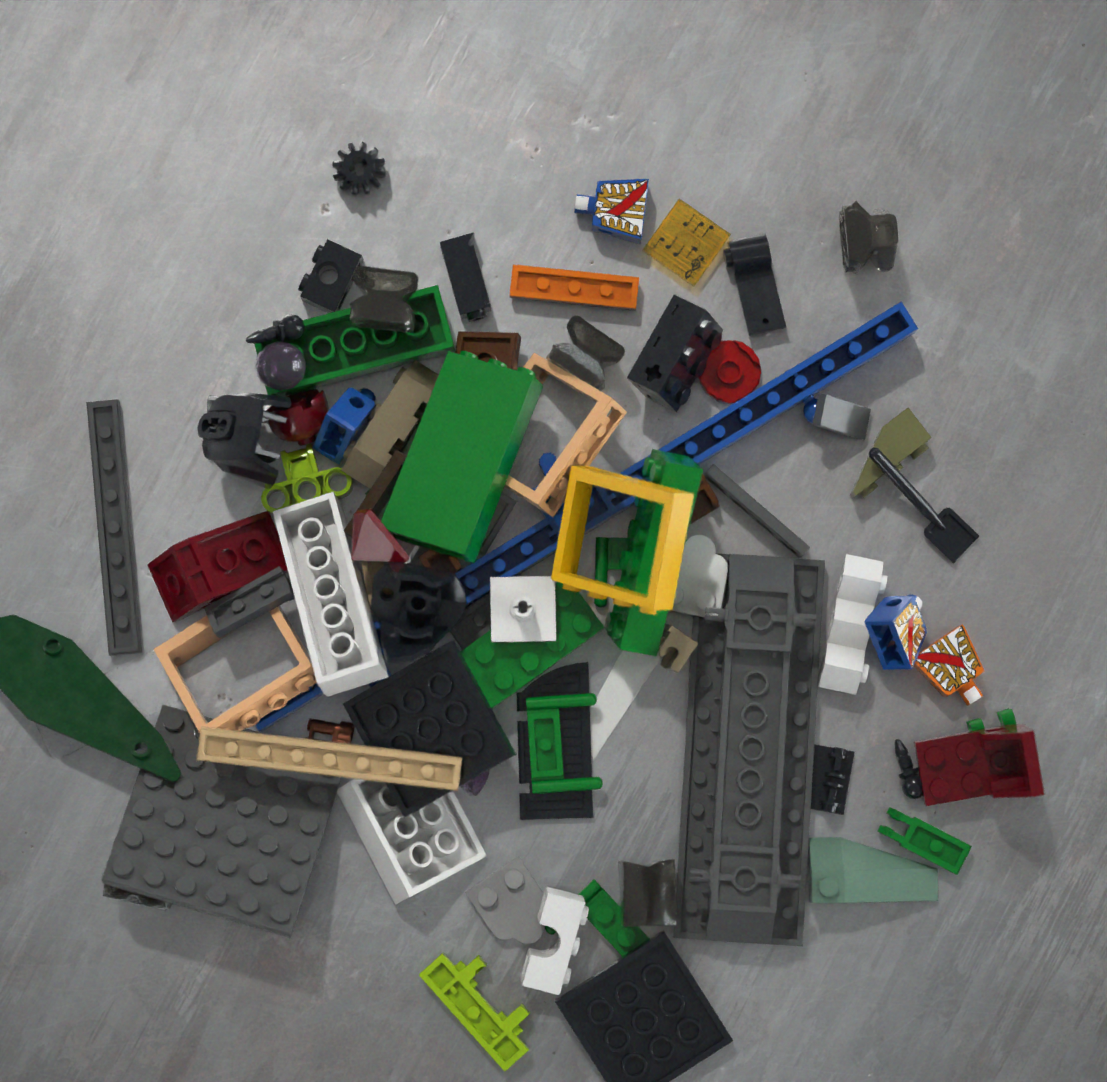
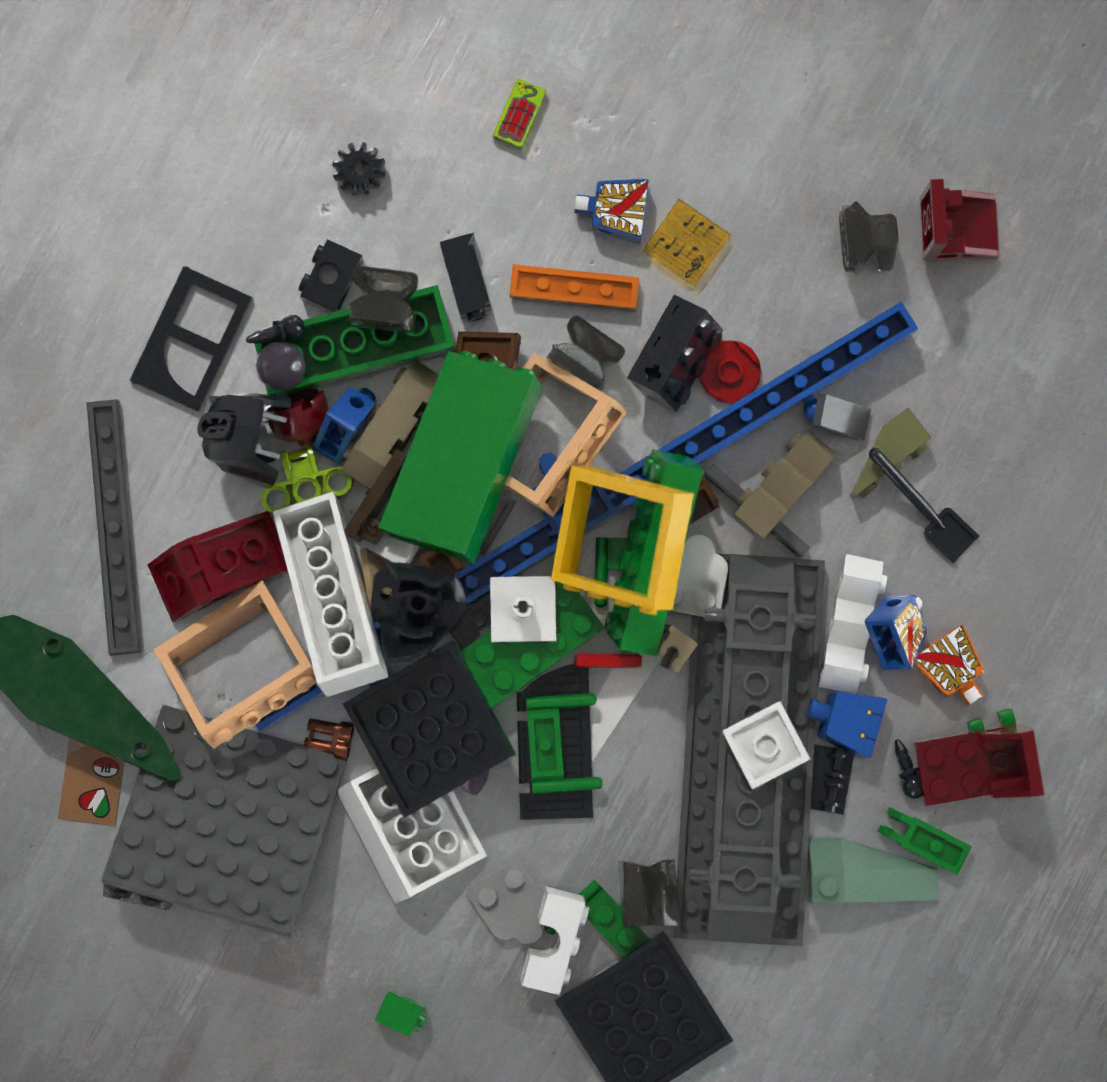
tan tile [197,726,462,791] -> none
dark grey hinge [204,566,295,638] -> none
slope [351,509,410,563] -> none
lime hinge [419,952,531,1072] -> none
black door [723,233,786,336] -> none
none -> medium nougat sticker [58,738,124,826]
none -> black window [130,266,252,412]
none -> green brick [375,989,427,1037]
none -> tile [492,78,546,150]
none -> red tile [574,653,642,669]
none -> white plate [721,701,810,789]
none -> dark tan brick [734,430,837,539]
none -> blue torso [806,692,888,759]
none -> dark red bracket [920,179,999,261]

